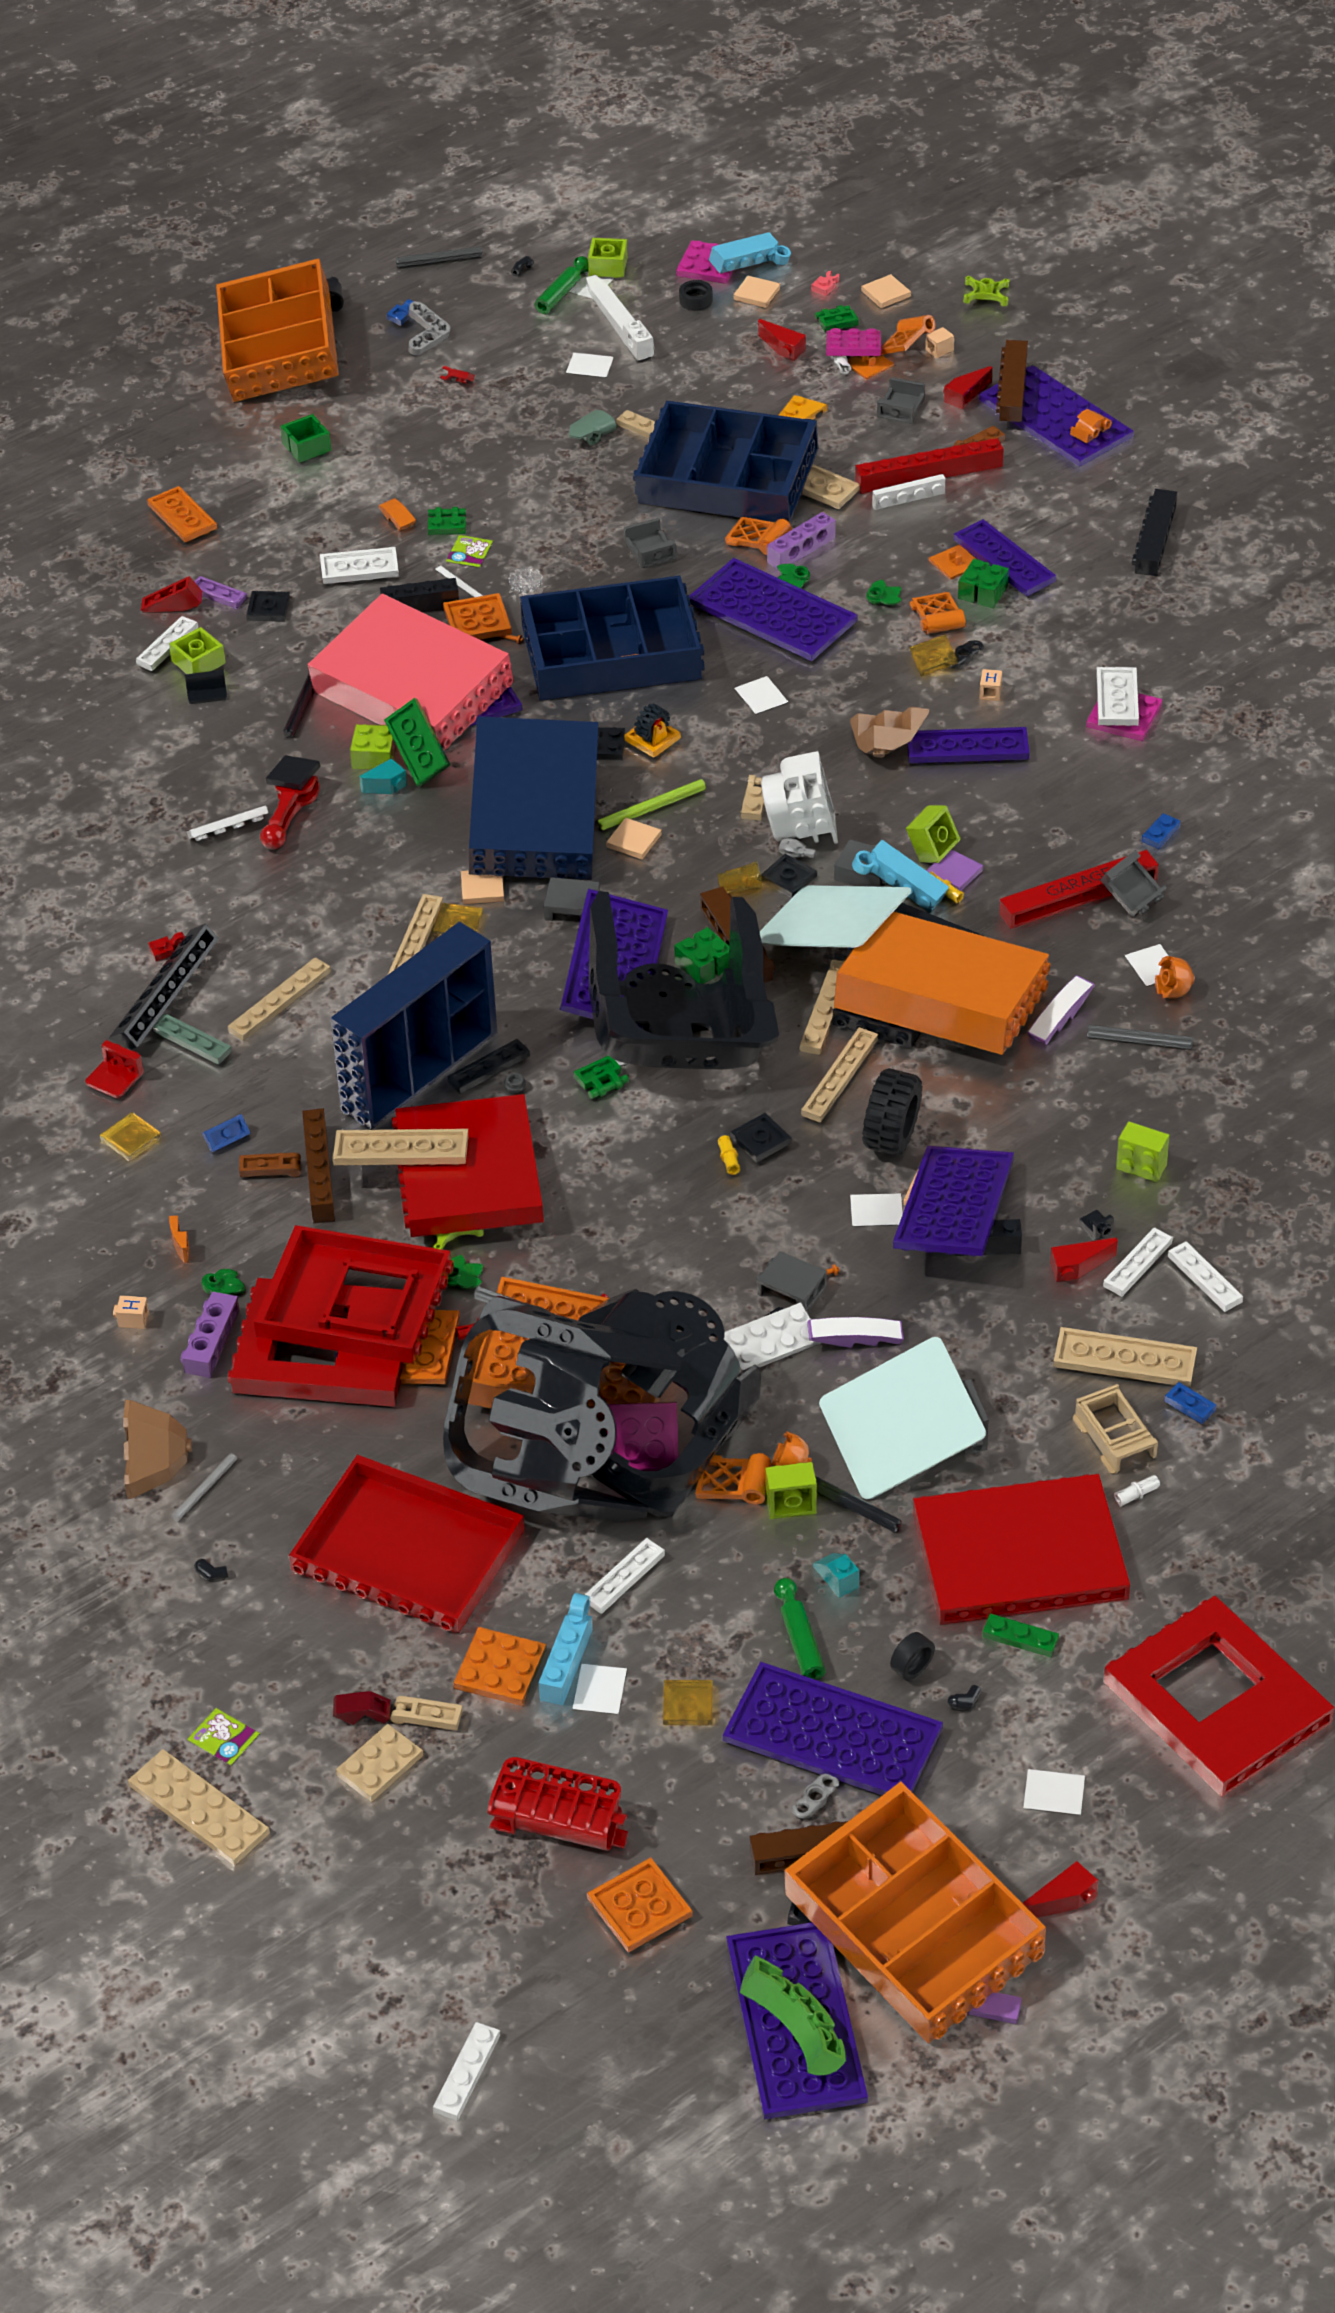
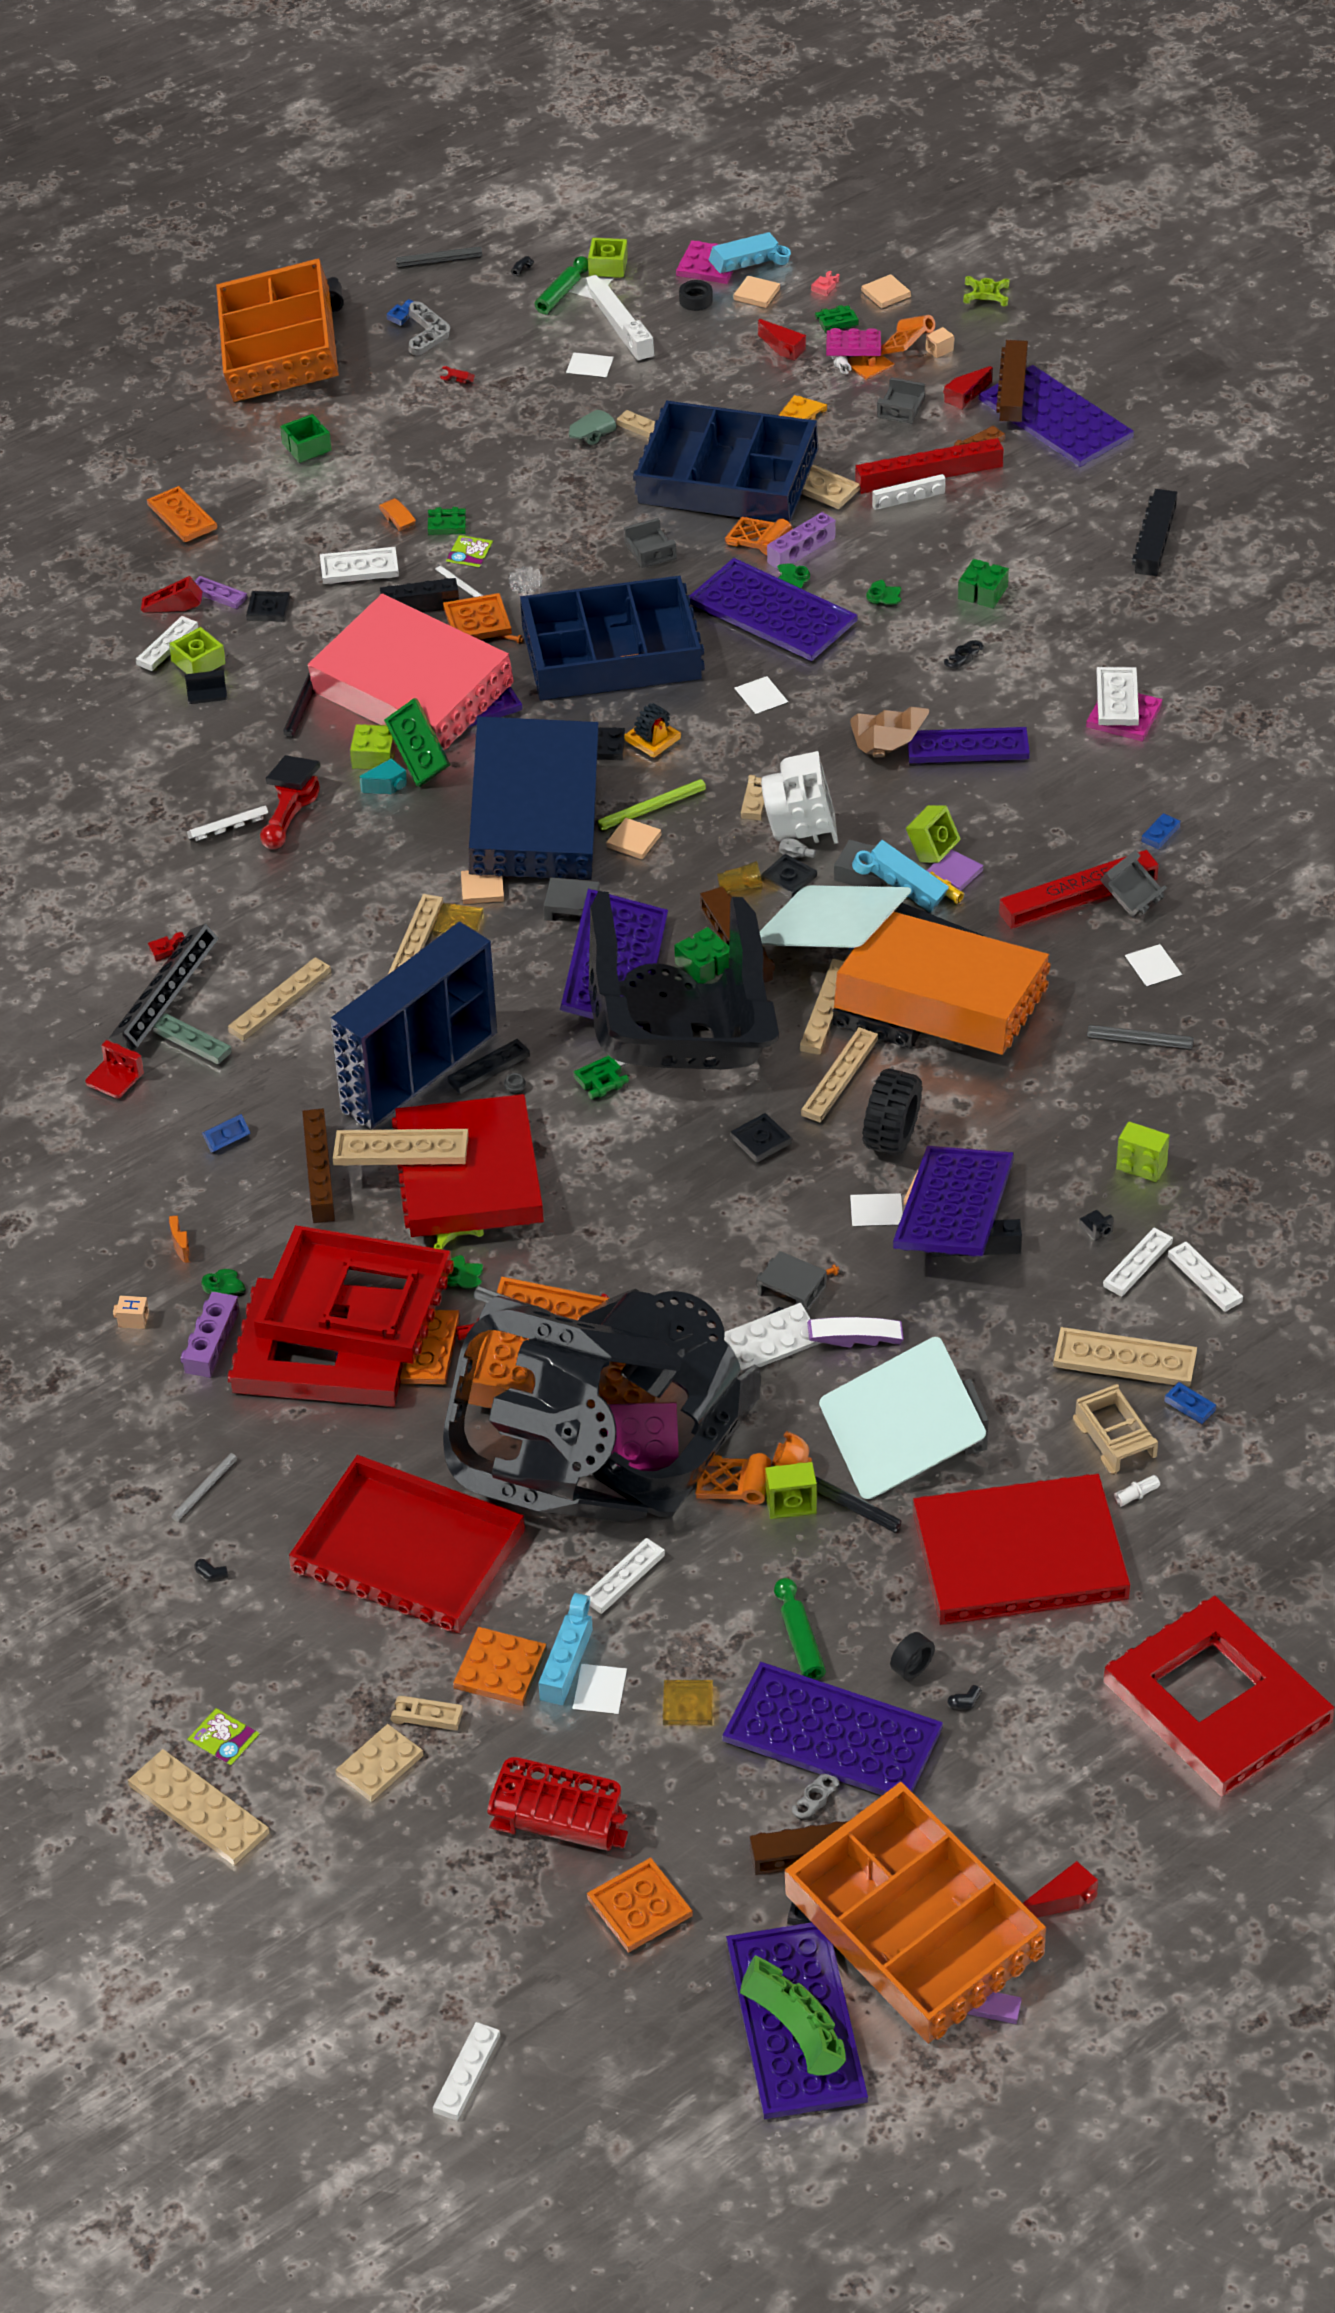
clear yellow tile [100,1112,162,1161] -> none
medium nougat brick [123,1400,192,1499] -> none
dark orange plate [239,1152,301,1177] -> none
dark red slope [333,1691,391,1725] -> none
yellow pin [717,1135,741,1175] -> none
teal slope [813,1553,859,1598] -> none
orange piece [909,592,966,634] -> none
clear yellow tile [909,634,958,677] -> none
orange piece [928,544,976,580] -> none
dark purple plate [953,519,1056,597] -> none
light nougat brick [980,669,1002,701] -> none
green plate [982,1613,1059,1658] -> none
white sticker [1023,1769,1085,1815] -> none
white slope [1027,975,1095,1045] -> none
red slope [1050,1237,1118,1282] -> none
orange cylinder [1070,409,1112,443] -> none
orange cylinder [1155,956,1195,999] -> none

